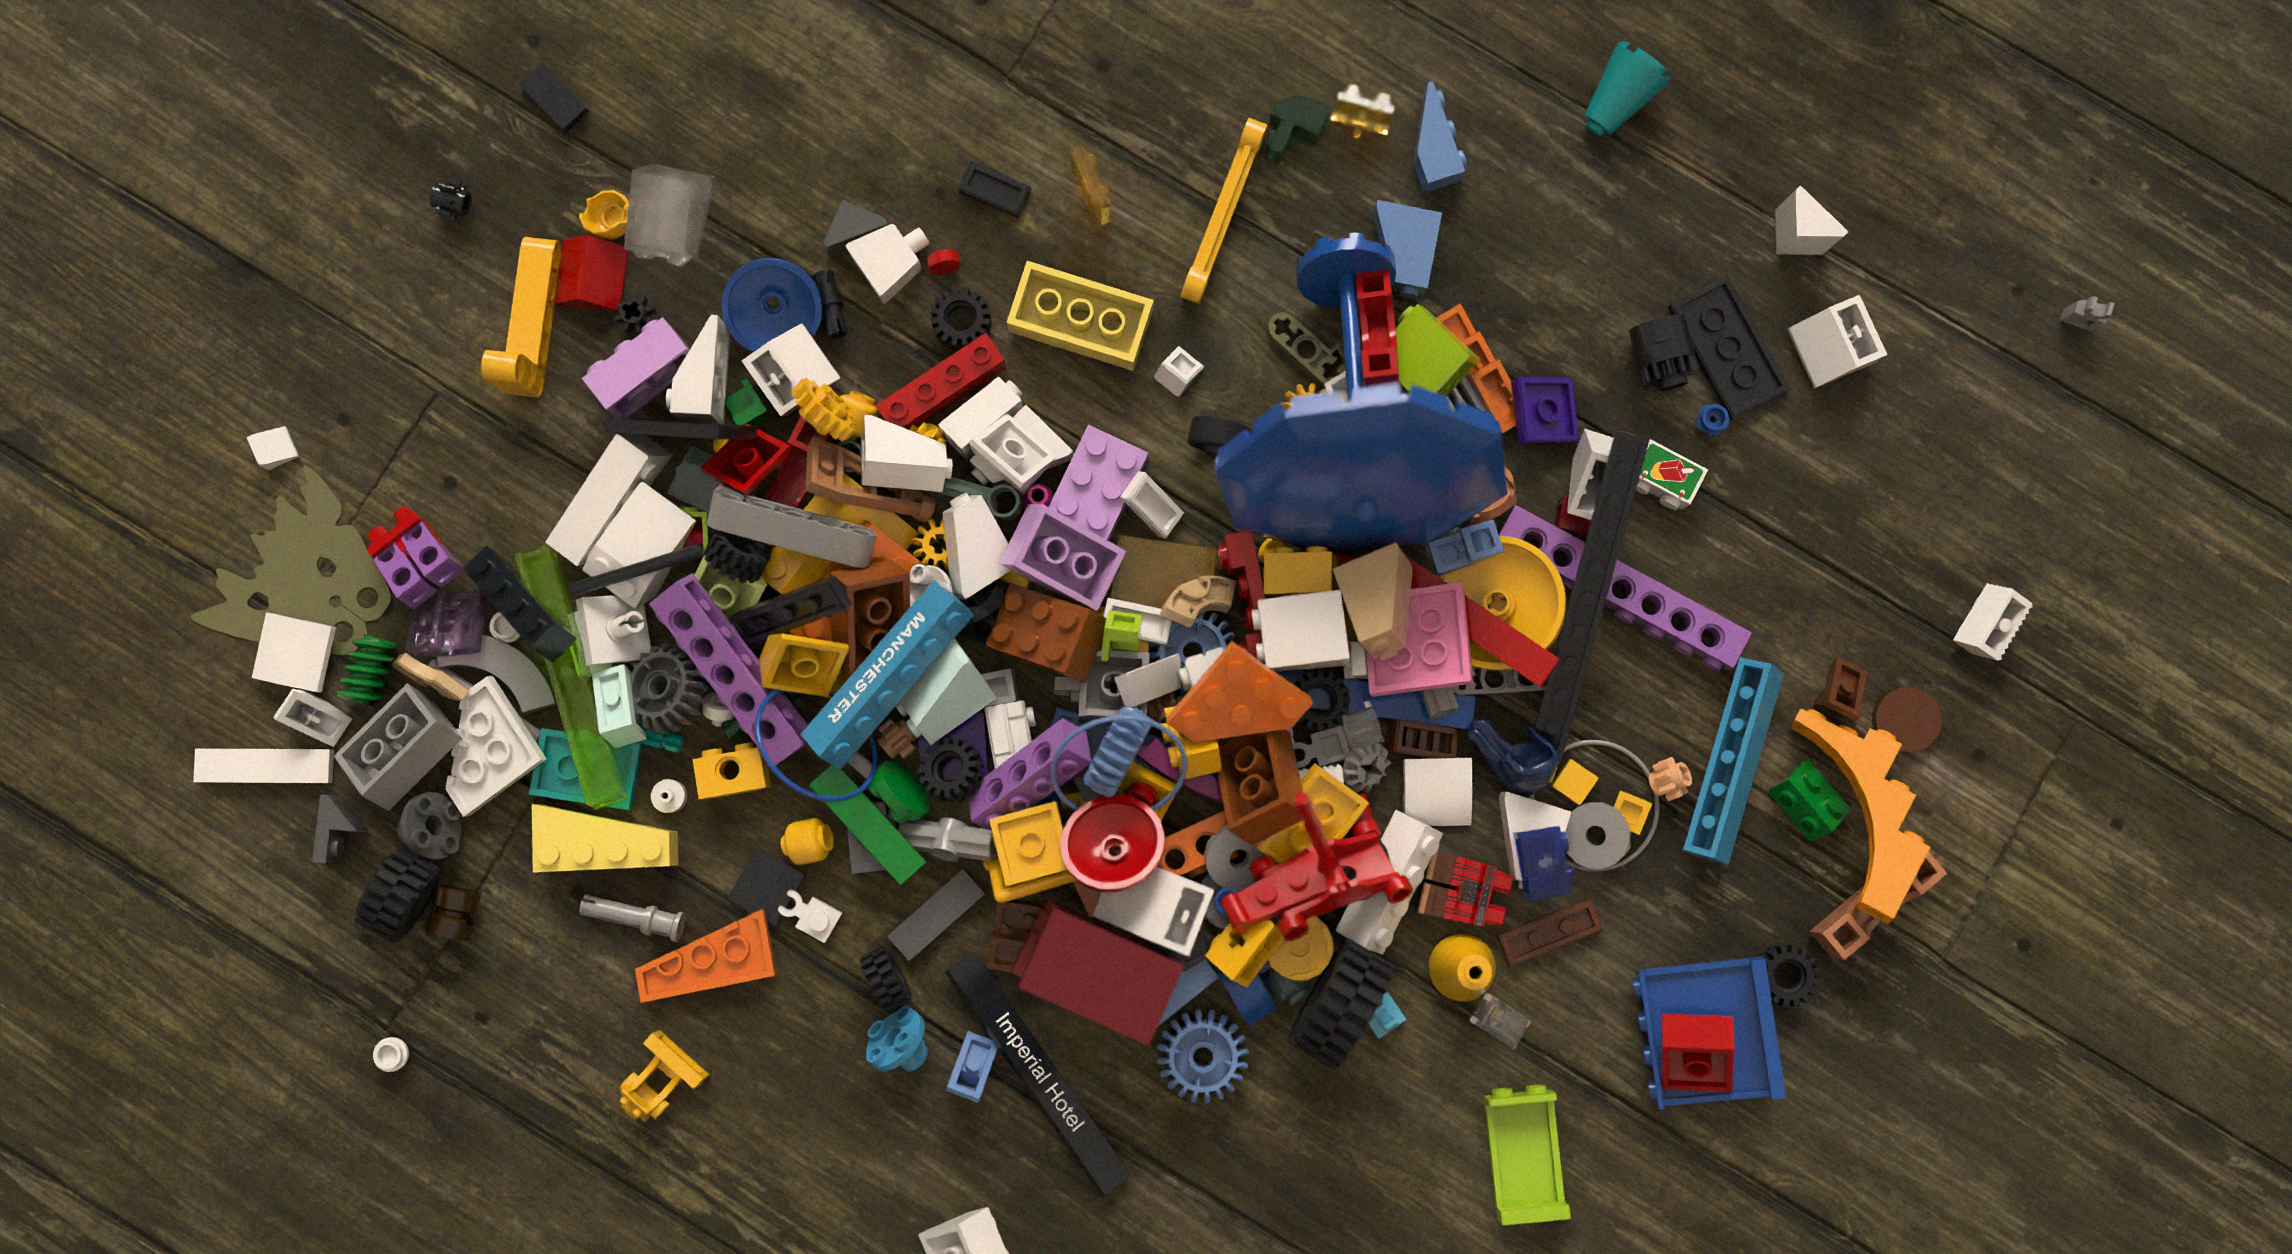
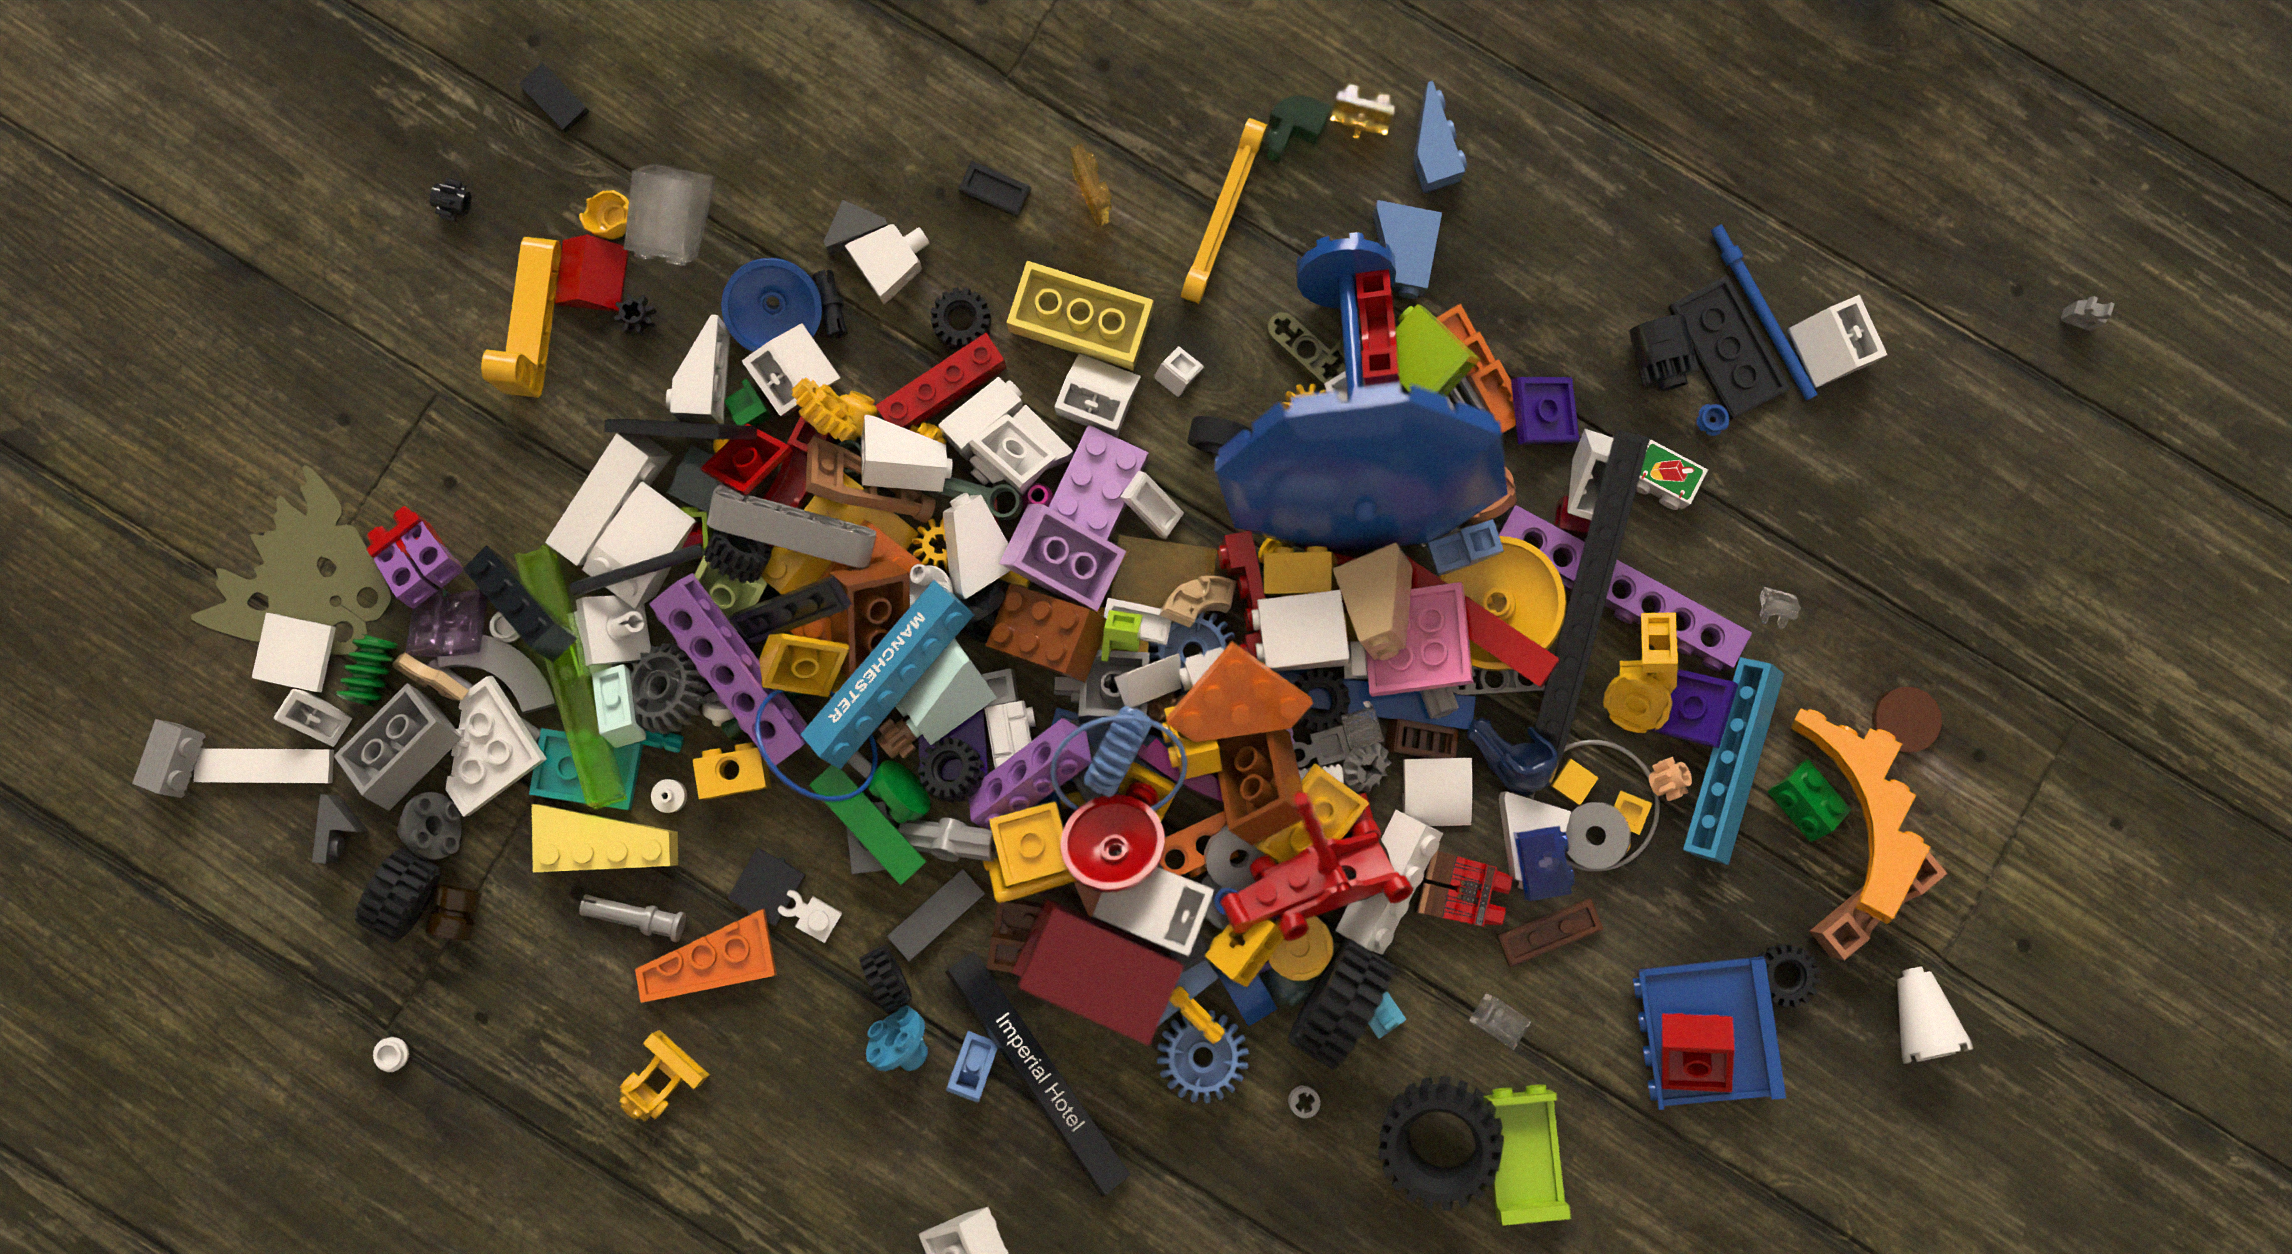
white slope [247,426,299,470] -> none
lavender brick [582,317,690,419] -> none
yellow head [781,818,834,865] -> none
red tile [926,249,961,275] -> none
yellow cone [1429,934,1496,1001] -> none
teal cone [1584,41,1672,137] -> none
white slope [1775,186,1848,255] -> none
reddish brown slope [1814,657,1867,721] -> none
white brick [1953,583,2033,661] -> none
none -> light grey brick [132,719,206,798]
none -> white slope [1055,353,1141,438]
none -> yellow axle [1169,986,1225,1044]
none -> light grey bush [1288,1085,1320,1118]
none -> black tyre [1378,1076,1504,1211]
none -> yellow tile [1603,673,1673,733]
none -> yellow tile [1620,613,1678,694]
none -> dark purple tile [1653,669,1738,749]
none -> blue bar [1710,224,1818,401]
none -> clear tile [1759,587,1801,629]
none -> white cone [1897,967,1973,1064]

